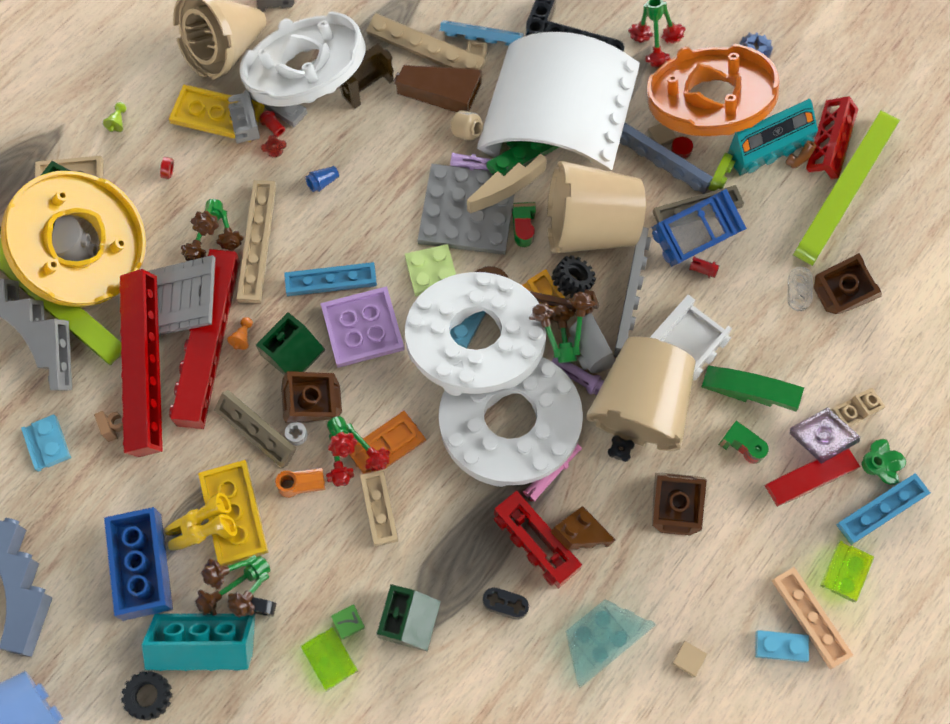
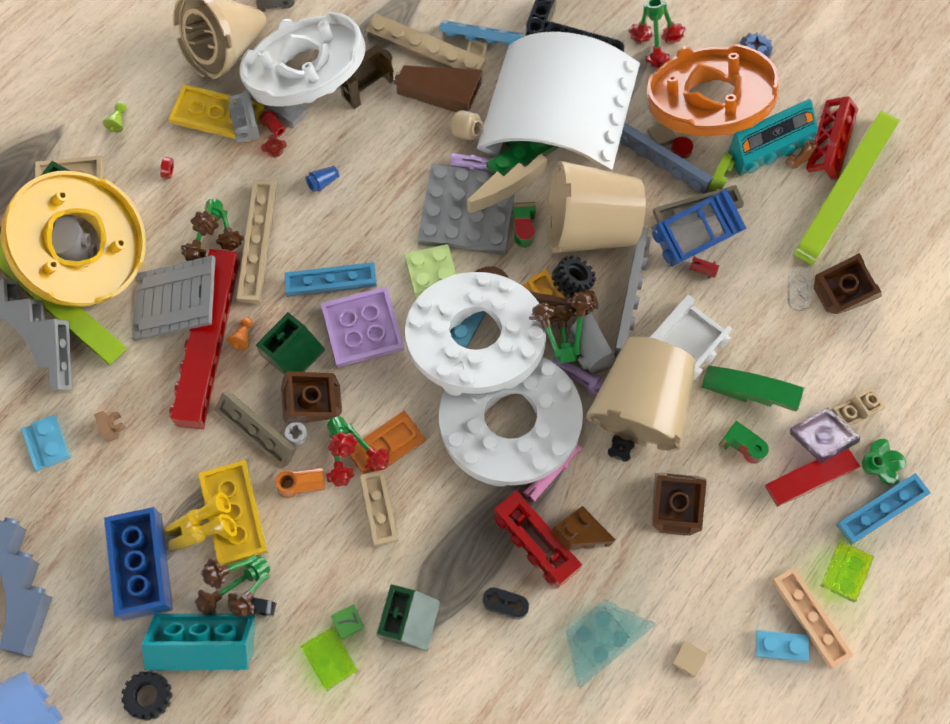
red brick [119,269,163,457] -> none

